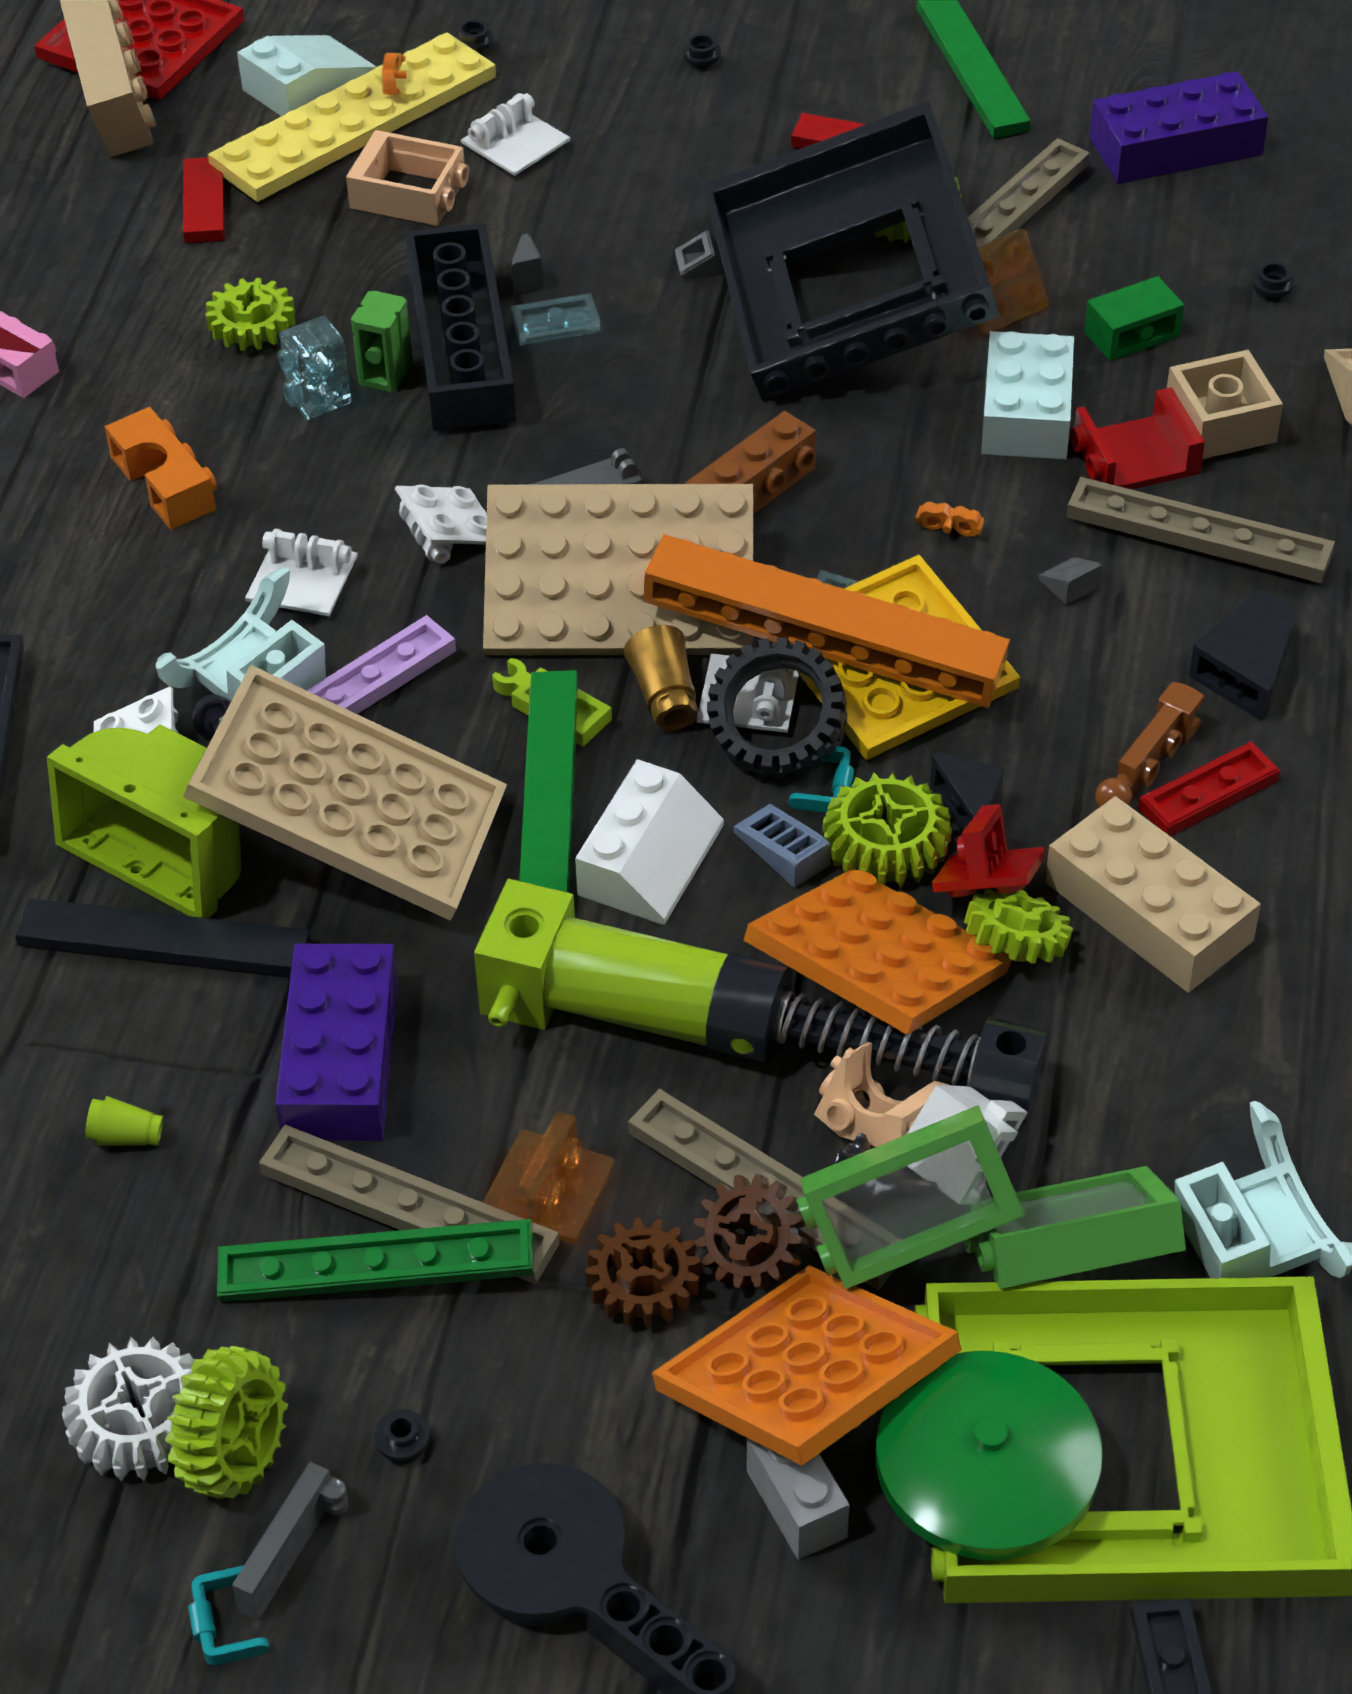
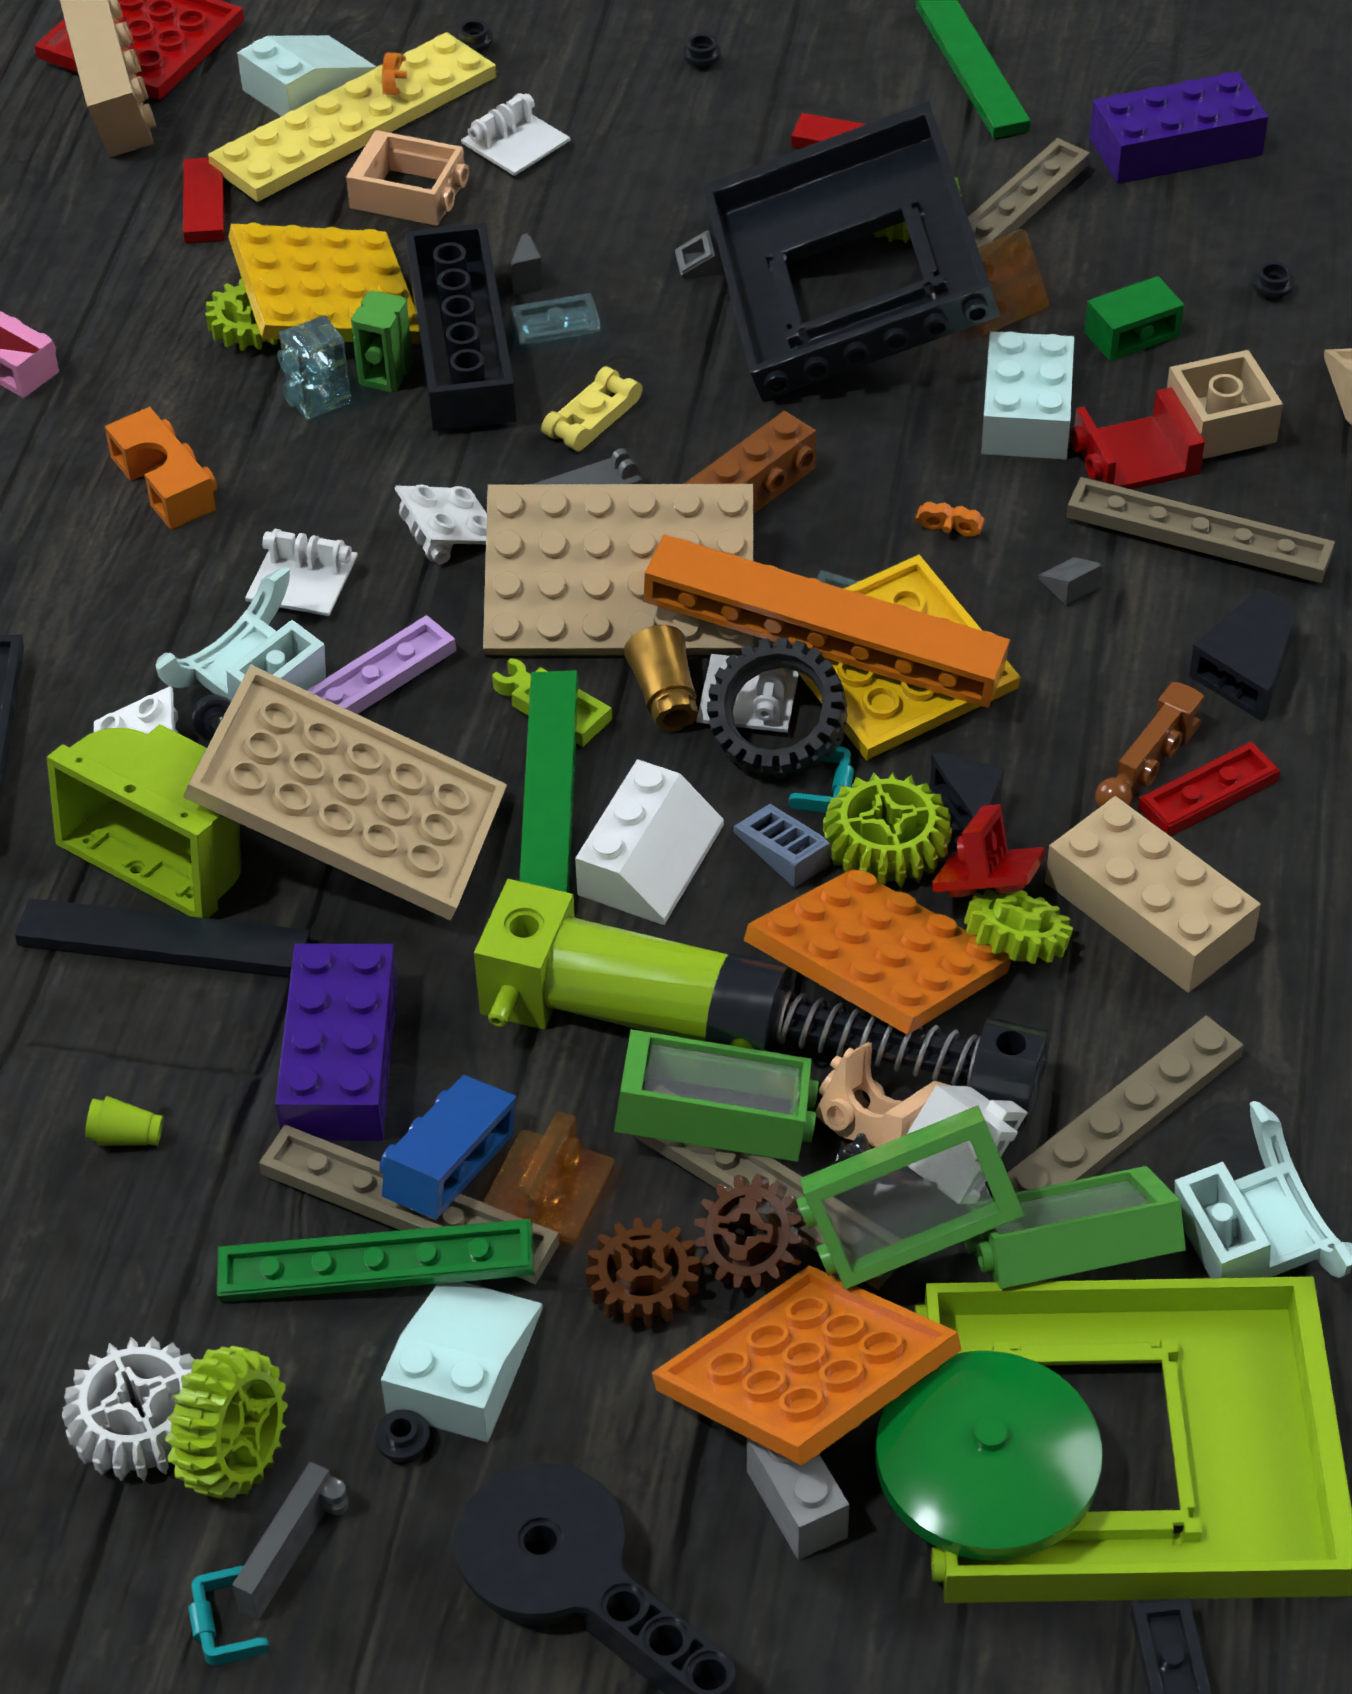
none -> yellow plate [228,223,420,344]
none -> blue brick [379,1074,517,1220]
none -> light aqua slope [381,1282,543,1442]
none -> light yellow plate [541,366,642,451]
none -> bright green window [614,1029,819,1162]
none -> dark tan plate [1007,1015,1244,1193]

